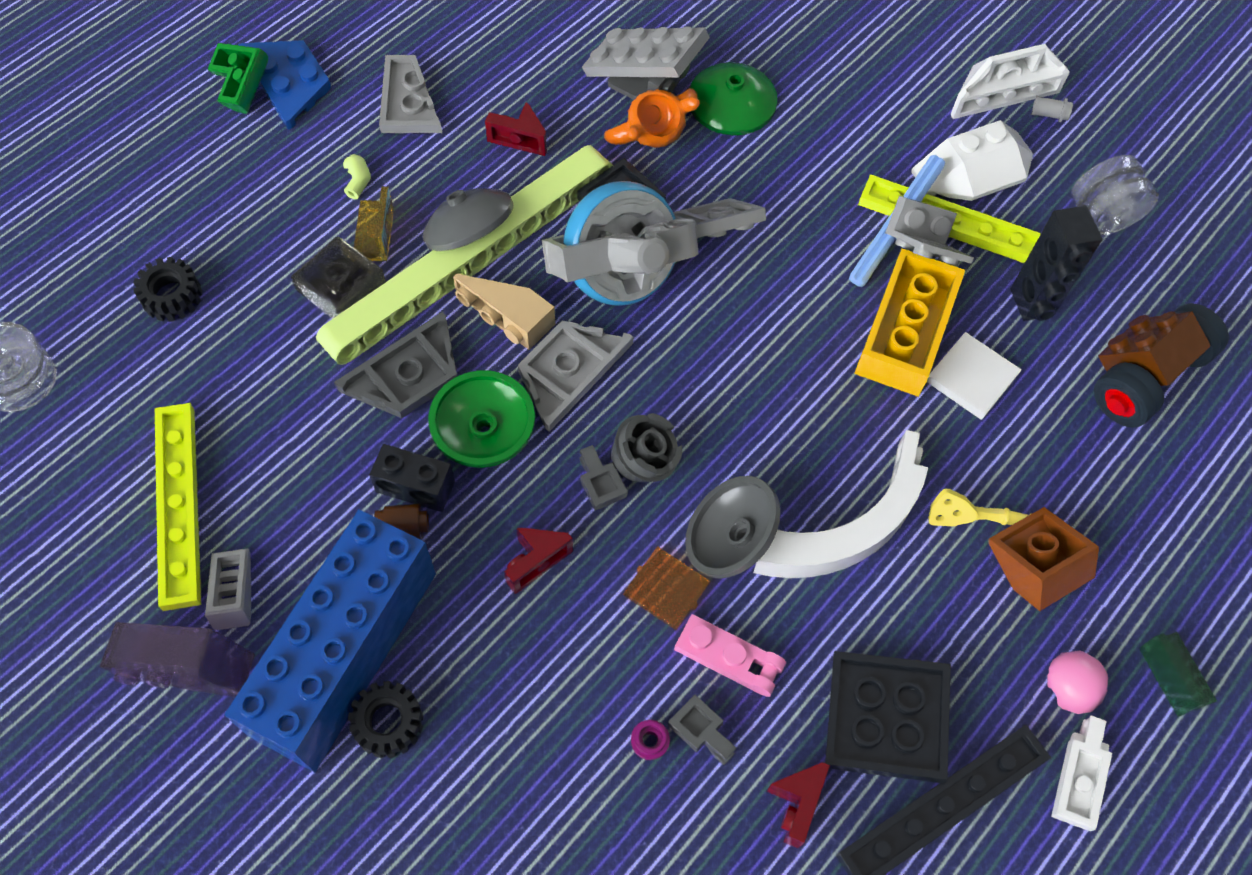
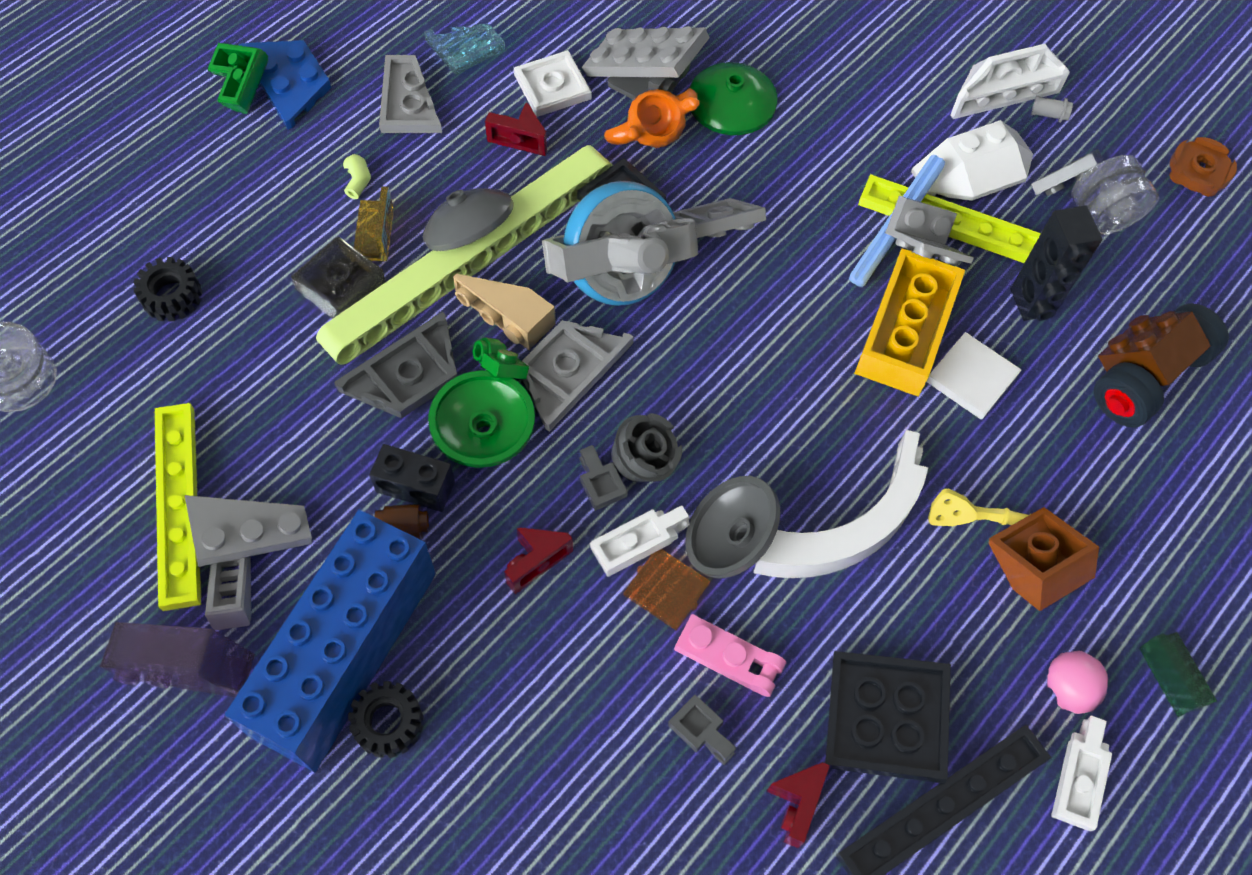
magenta plate [631,720,670,760] -> none
none -> light grey wing [185,495,312,567]
none -> clear light blue wing [424,23,505,75]
none -> green plate [473,338,529,379]
none -> white tile [514,50,592,117]
none -> white hinge [590,505,690,577]
none -> plate [1031,149,1103,196]
none -> dark orange plate [1169,137,1237,197]

